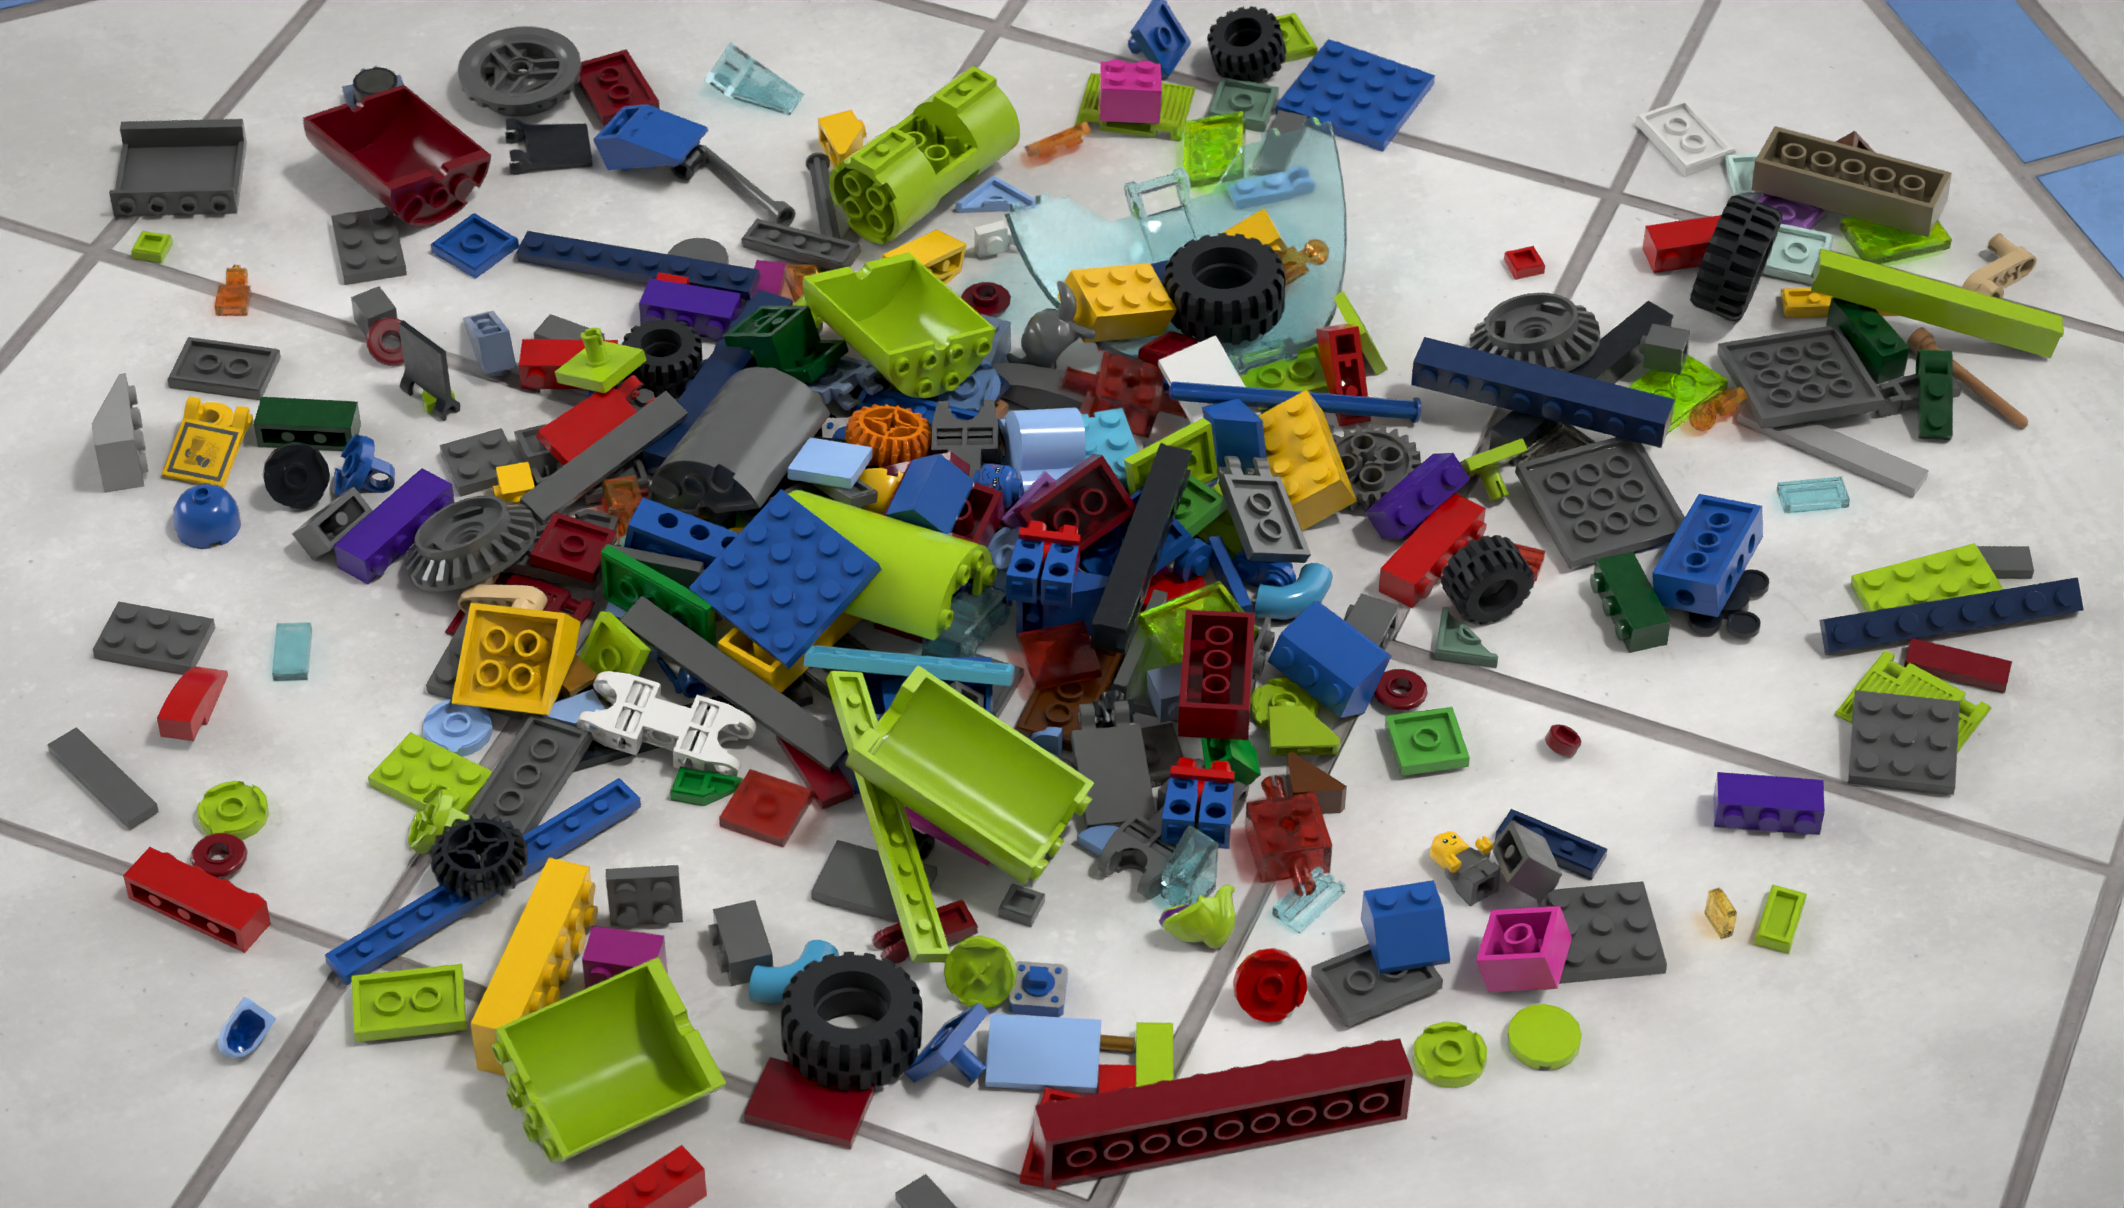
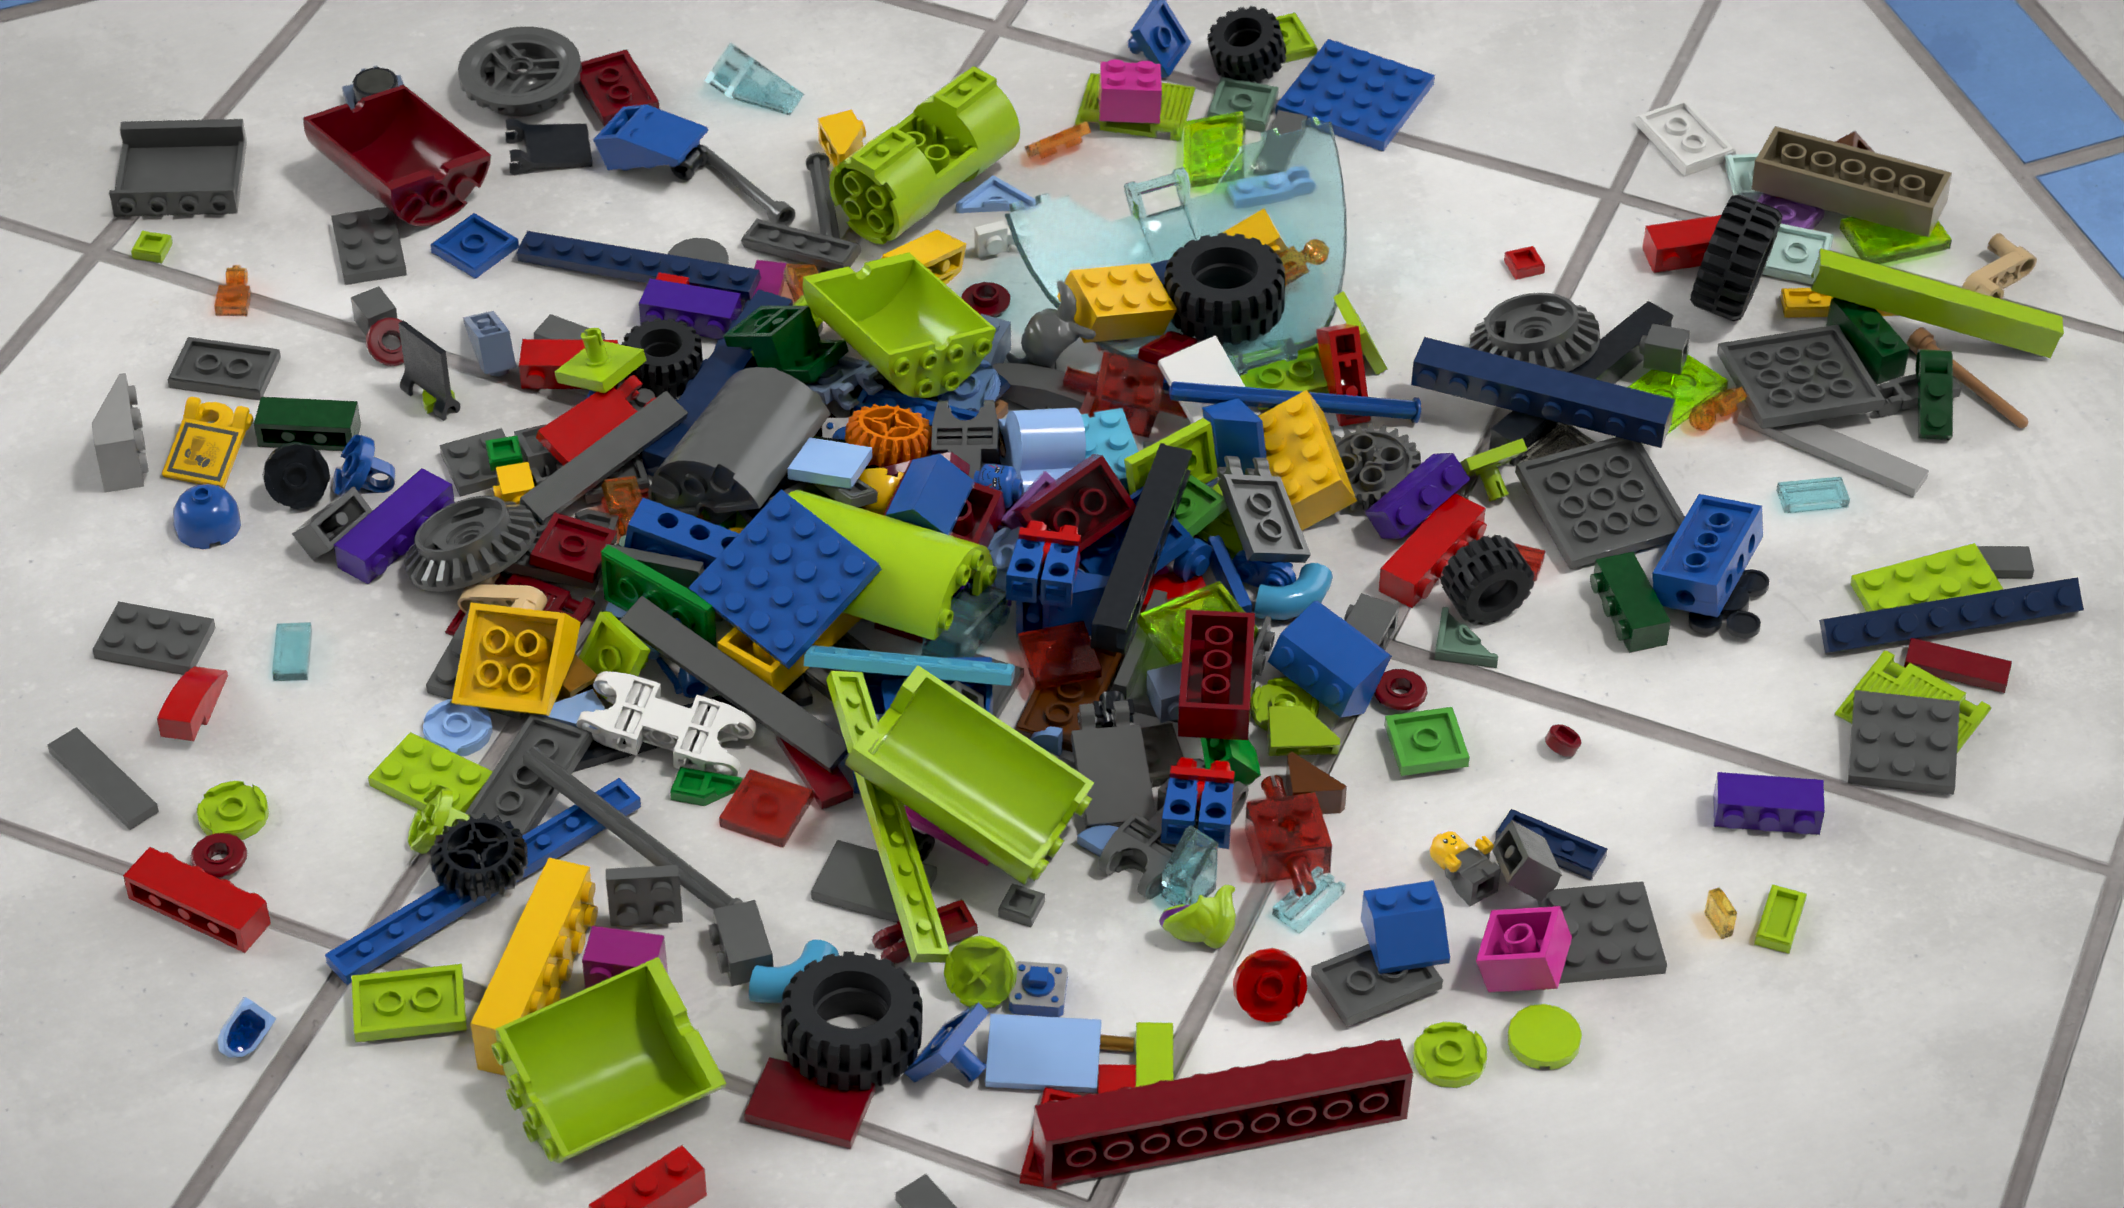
none -> green tile [485,435,523,471]
none -> dark grey axle [522,747,743,909]

